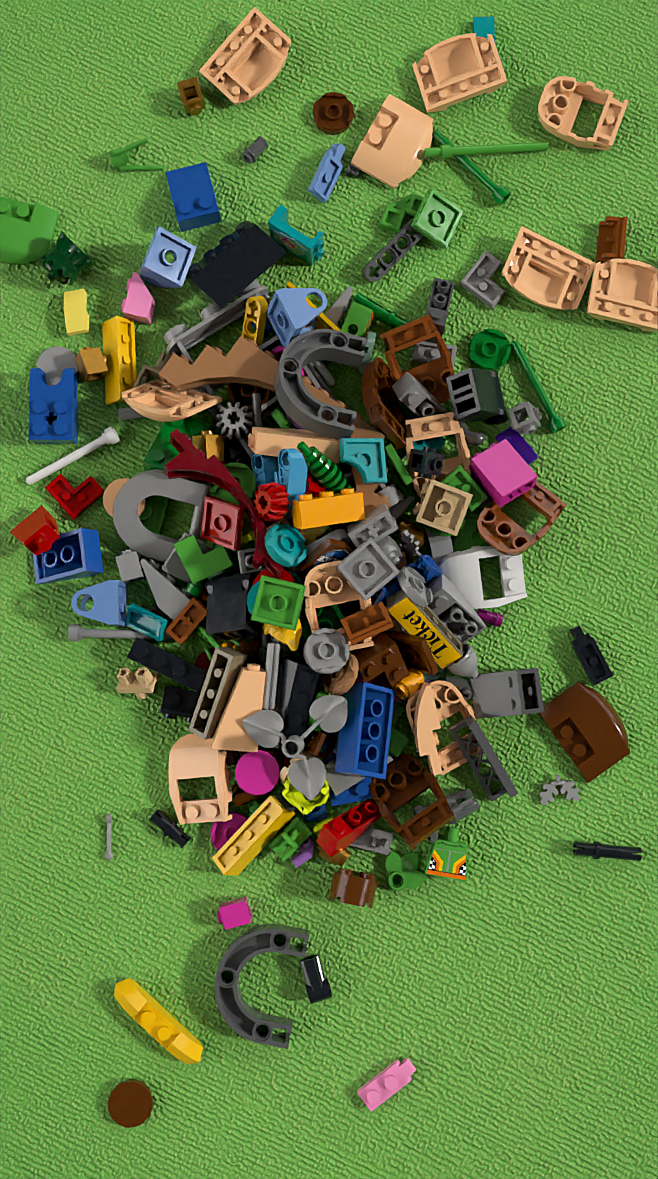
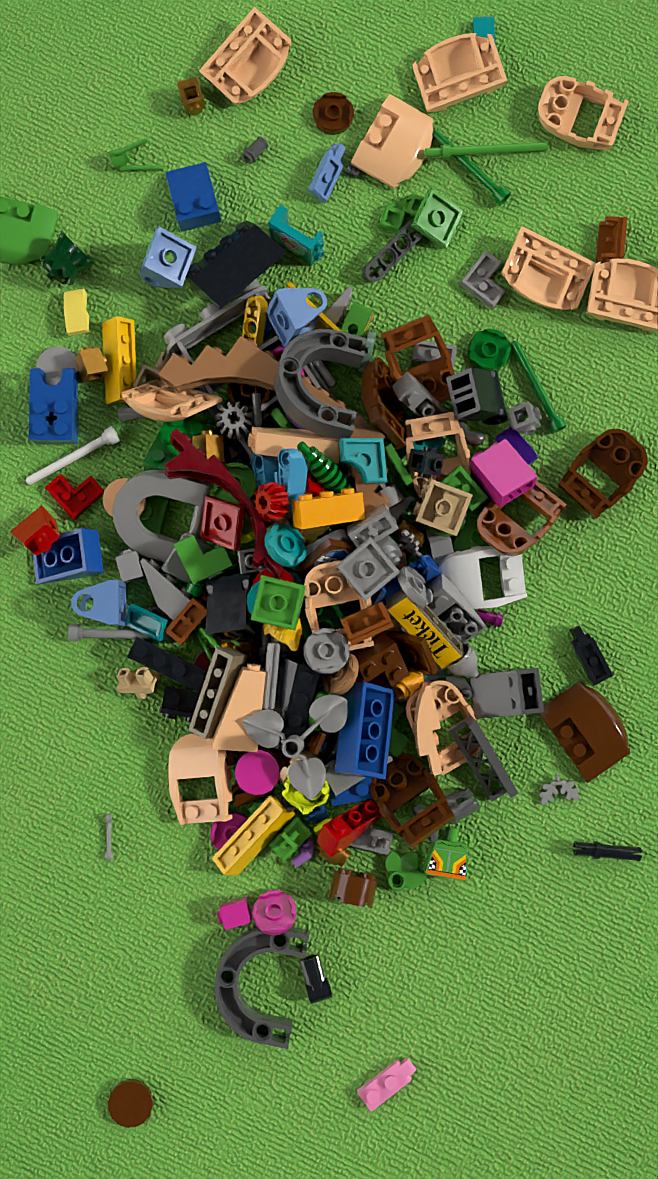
yellow brick [114,978,203,1064] -> none
bright pink slope [121,272,156,325] -> none
black pin [149,809,191,848] -> none
green pin [352,292,408,328] -> none
dark grey slope [425,278,455,343] -> none
none -> dark pink tile [252,890,297,935]
none -> reddish brown slope [557,429,648,520]

